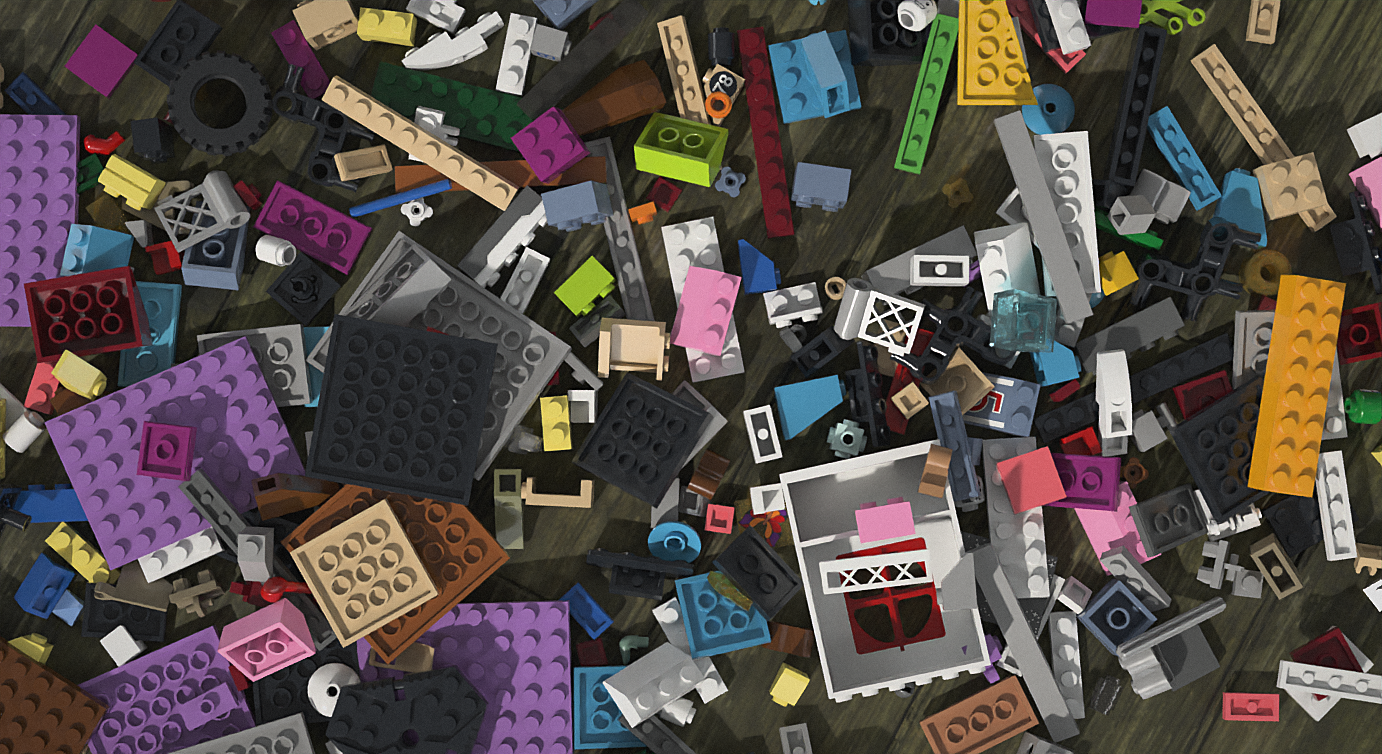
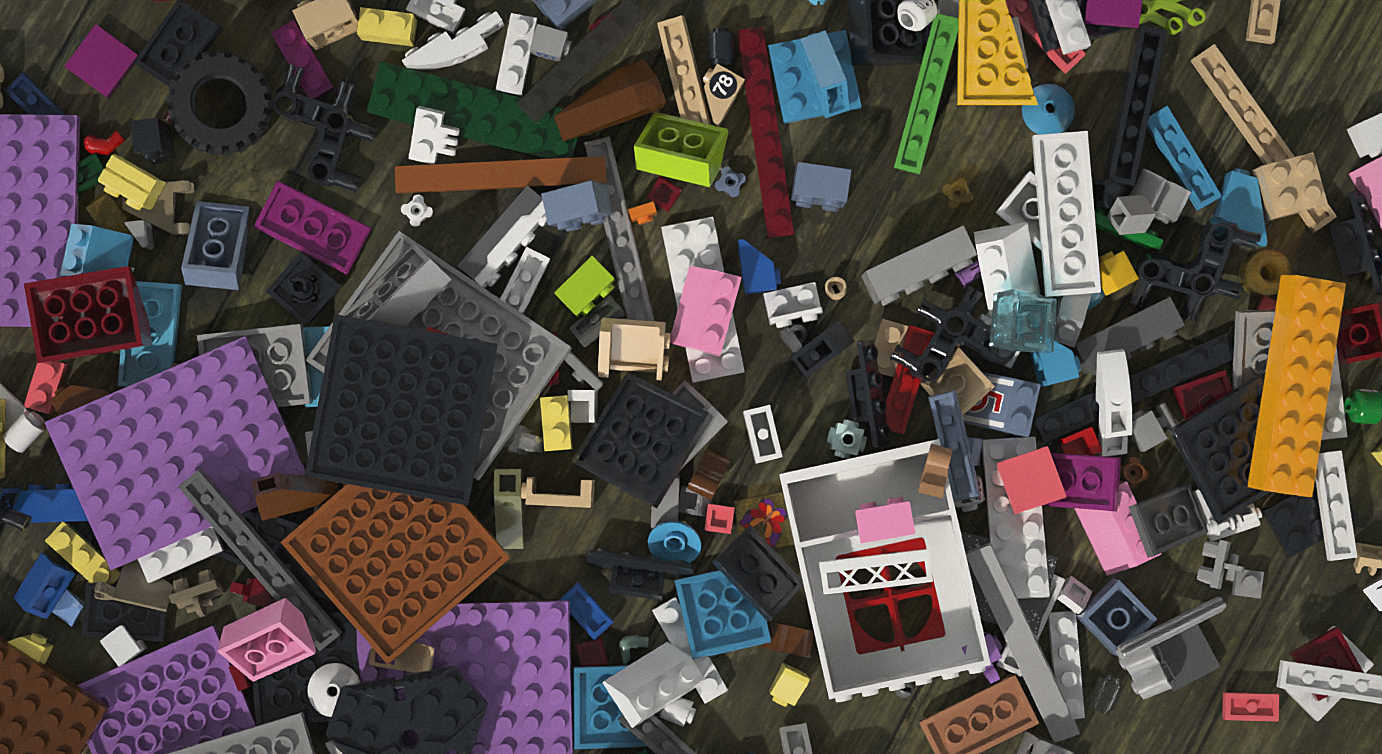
light yellow slope [51,350,107,401] -> none
magenta tile [136,421,197,481] -> none
red panel [145,241,185,275] -> none
light grey piece [154,170,250,253] -> none
medium lavender plate [178,681,239,731] -> none
dark red plate [233,180,263,211] -> none
light grey slope [238,526,274,582] -> none
white brick [255,235,296,266] -> none
red bar [260,577,318,604] -> none
tan plate [290,498,440,648] -> none
tan plate [322,75,520,211] -> none
tan tile [334,145,393,181] -> none
blue bar [349,179,452,218] -> none
magenta brick [511,106,591,184] -> none
orange plate [705,91,732,119] -> none
clear yellow slope [707,571,753,611] -> none
white panel [749,483,785,515] -> none
dark azure slope [774,375,846,440] -> none
light grey piece [834,278,925,356] -> none
tan plate [891,382,929,419] -> none
white brick [910,255,969,286] -> none
light grey slope [936,552,977,611] -> none
light grey tile [994,110,1093,324] -> none
dark red tile [1049,379,1080,402] -> none
light grey plate [1100,545,1171,612] -> none
dark tan brick [1250,533,1303,600] -> none

